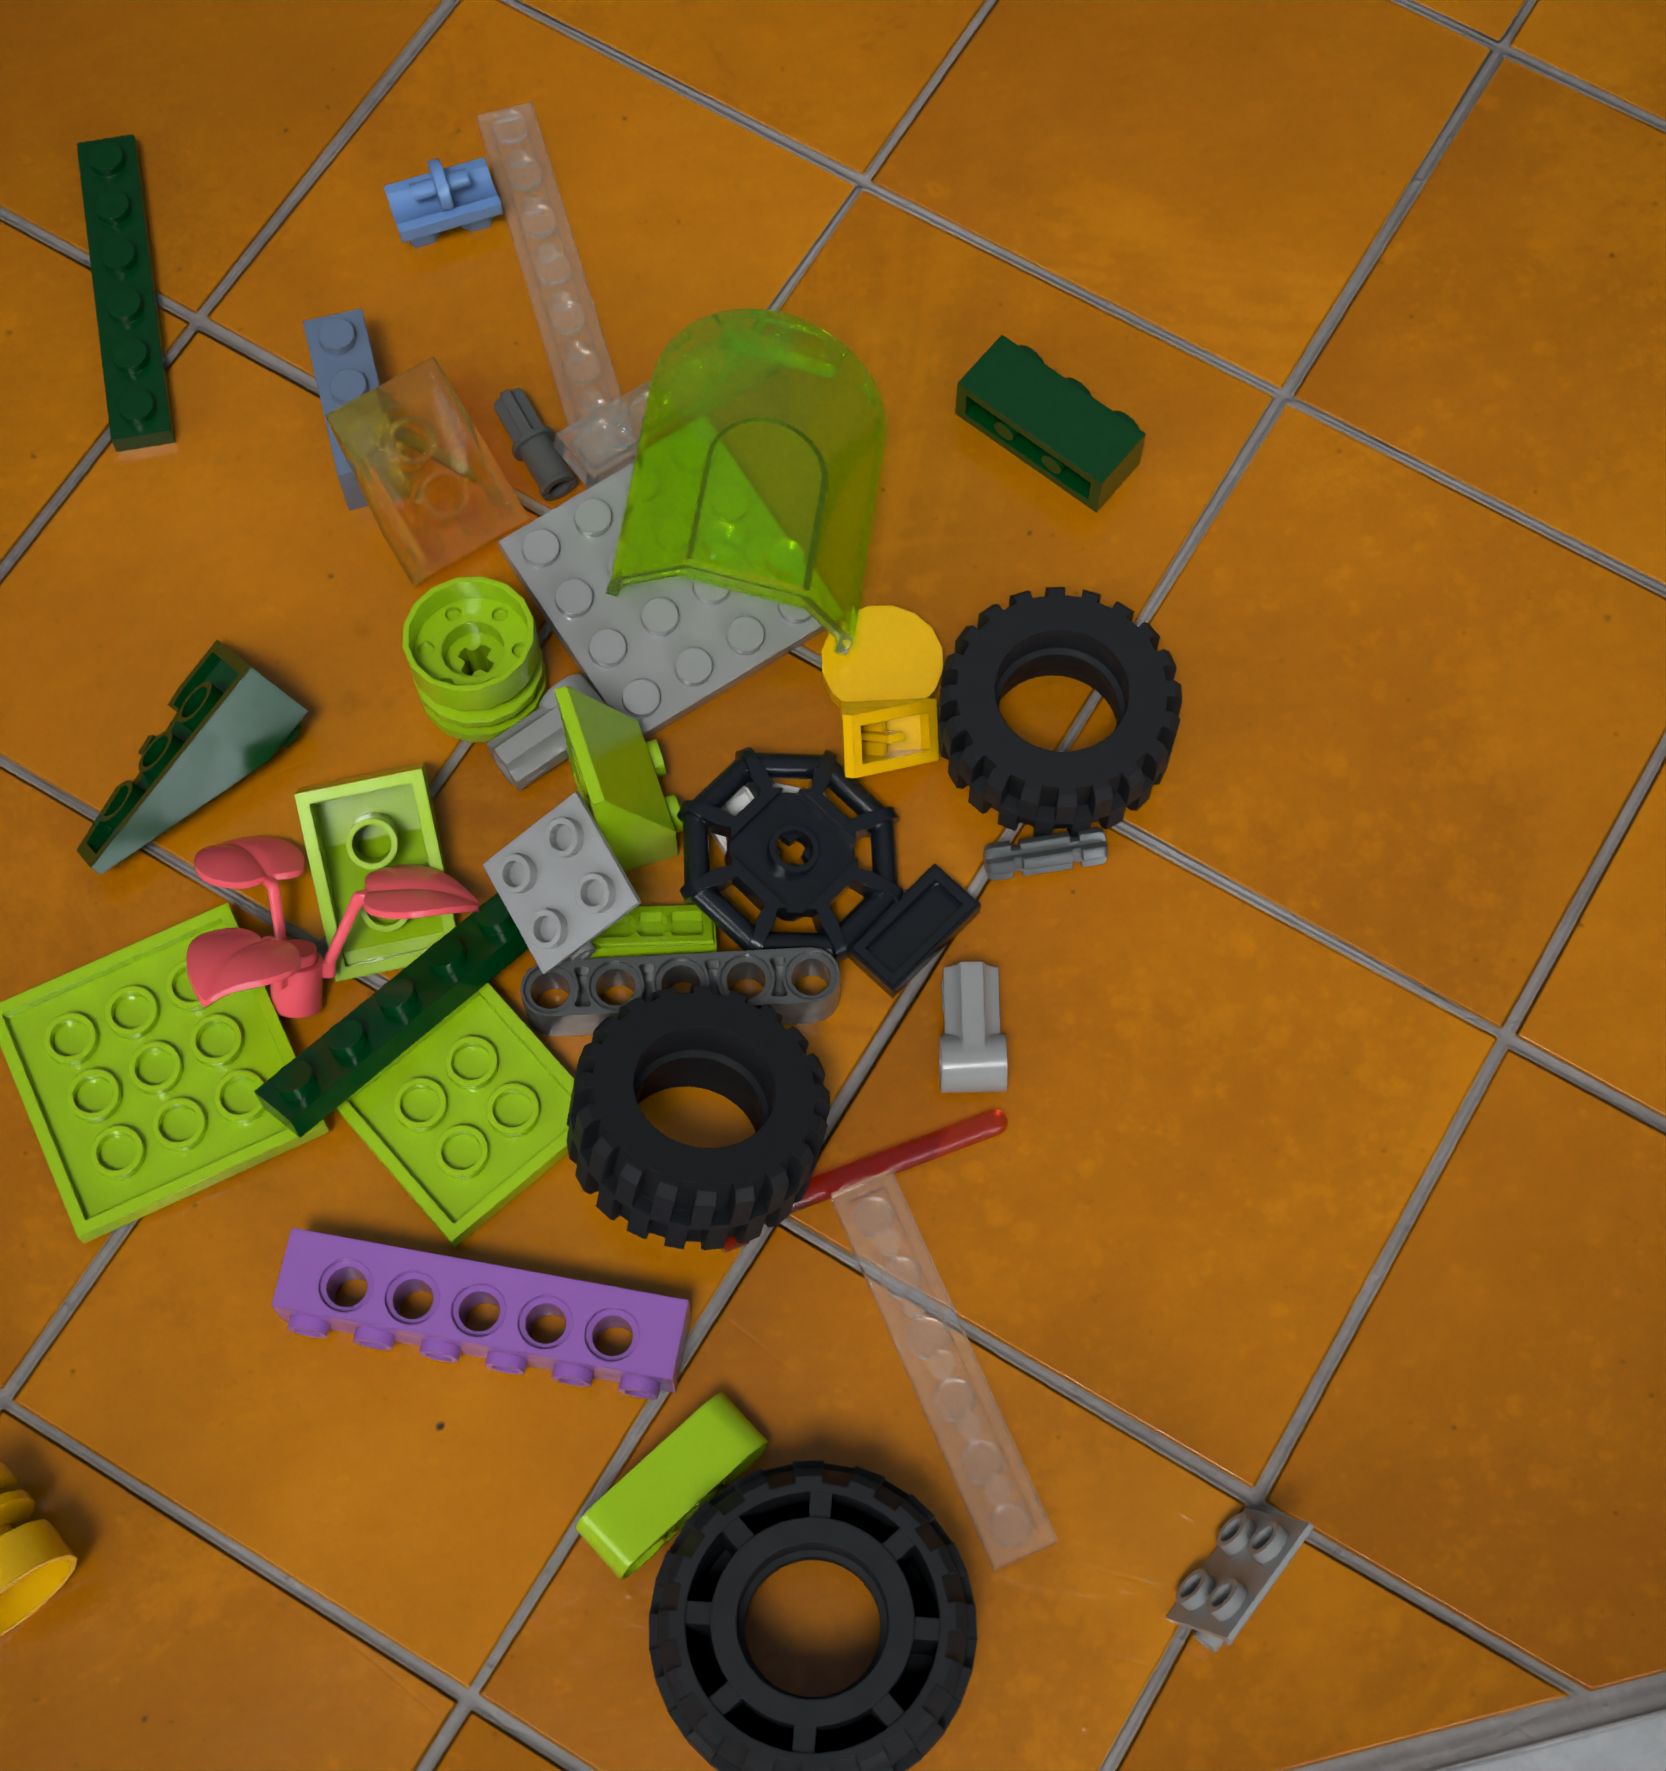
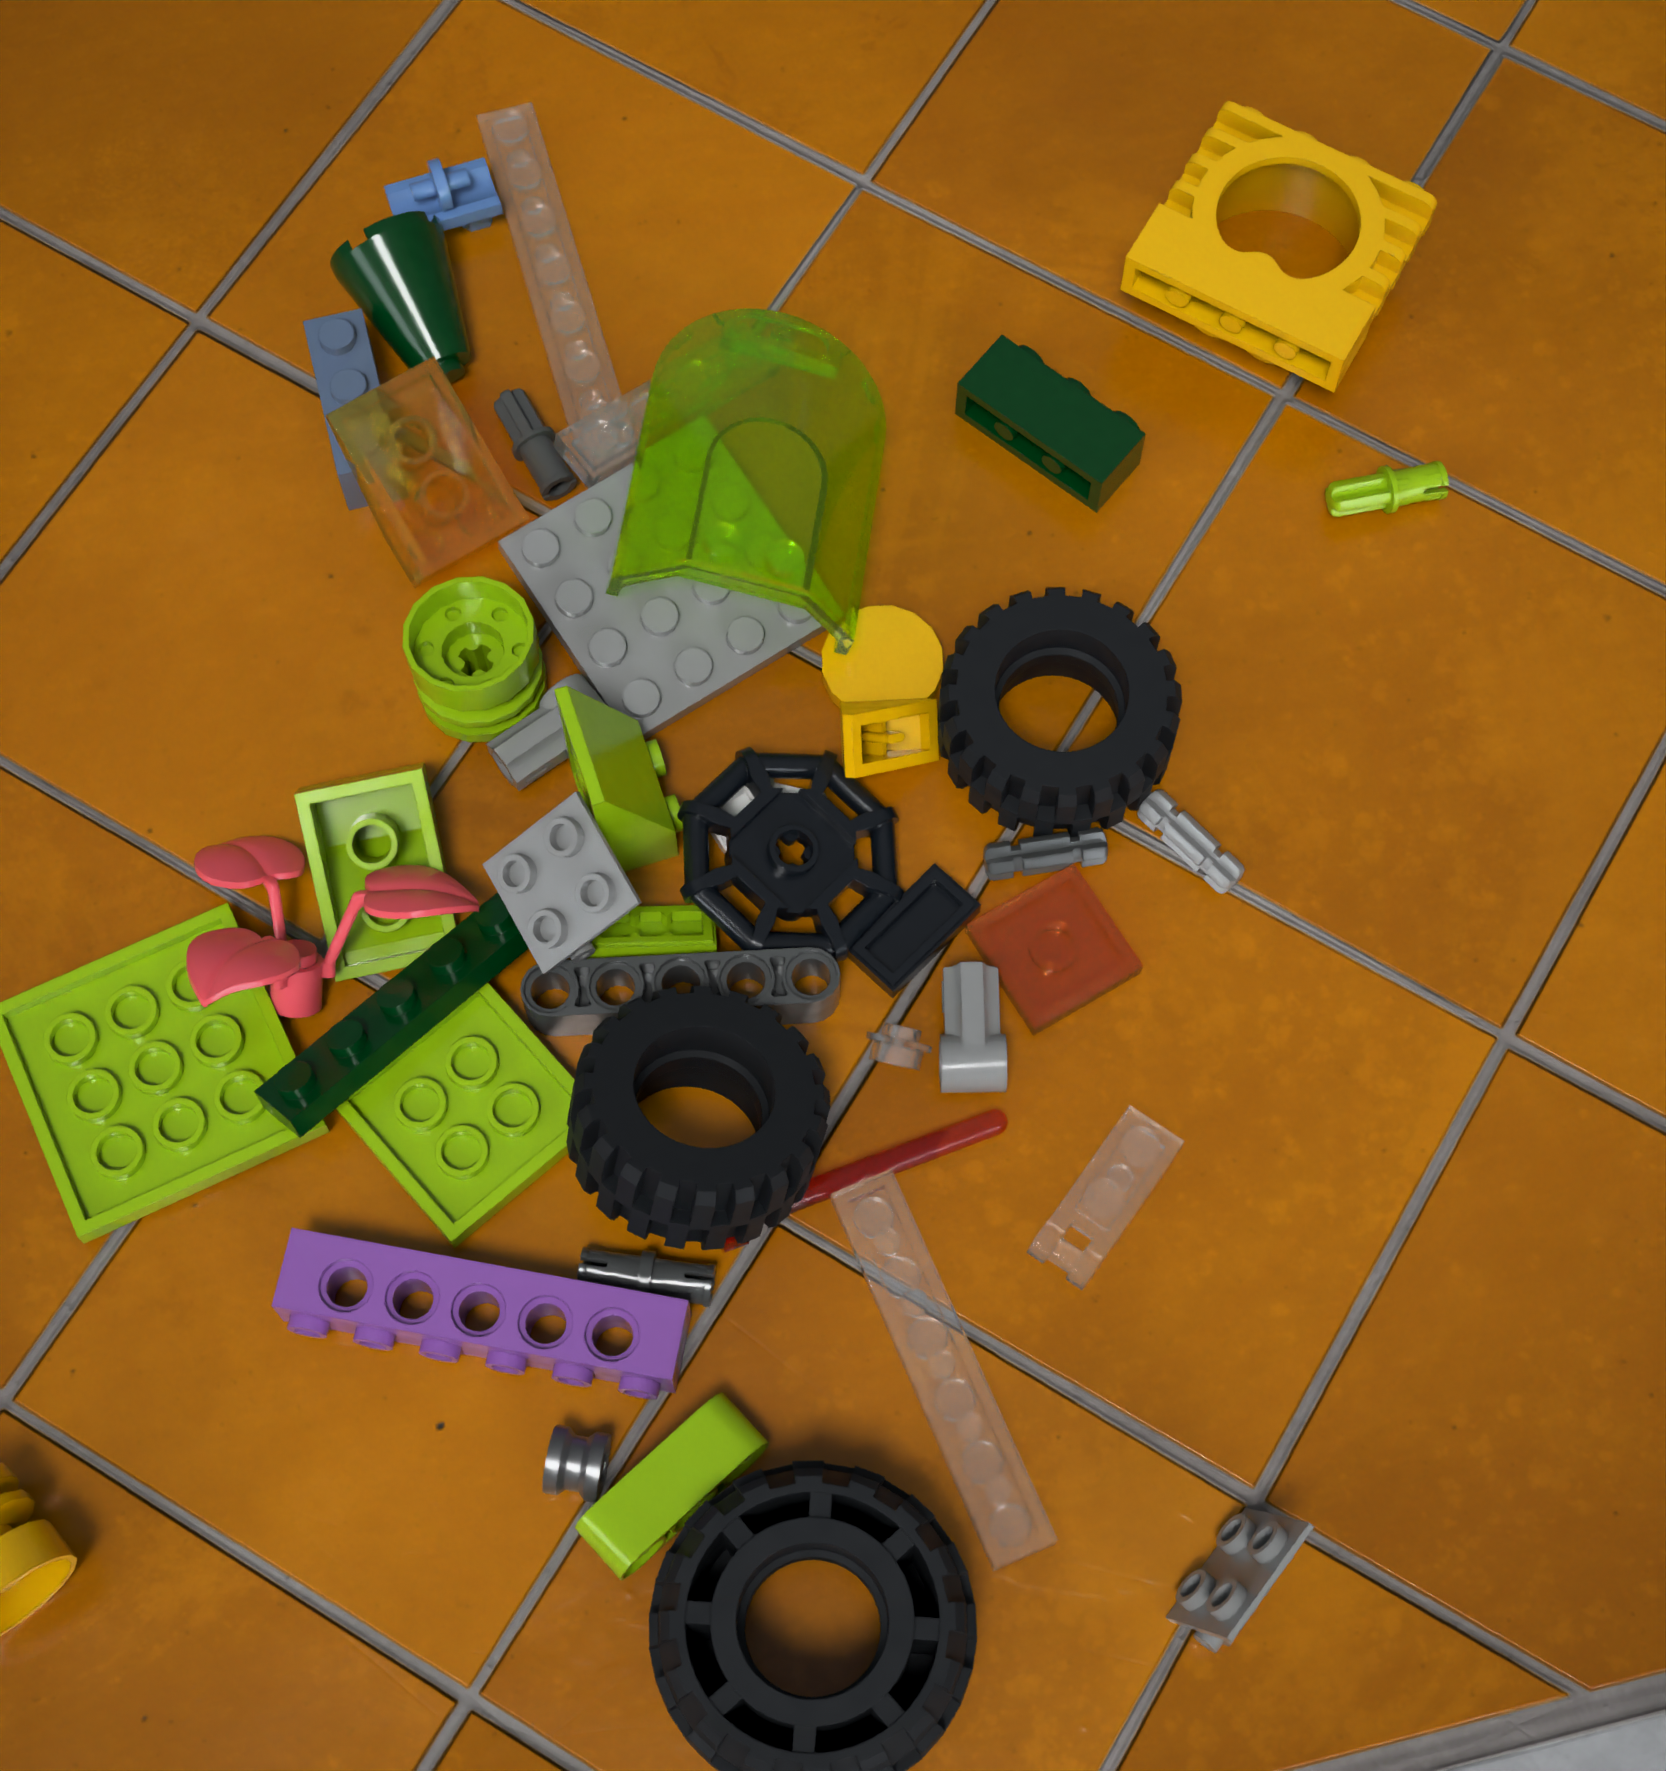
dark green plate [76,134,176,452] -> none
dark green wedge [76,640,308,875] -> none
none -> dark green cone [330,211,471,387]
none -> flat silver wheel [542,1424,611,1503]
none -> dark grey pin [577,1247,716,1308]
none -> clear plate [866,1022,932,1071]
none -> clear orange tile [965,863,1143,1036]
none -> clear plate [1027,1105,1185,1291]
none -> yellow hose [1120,101,1437,393]
none -> light grey axle [1137,789,1245,894]
none -> lime axle [1325,460,1449,517]

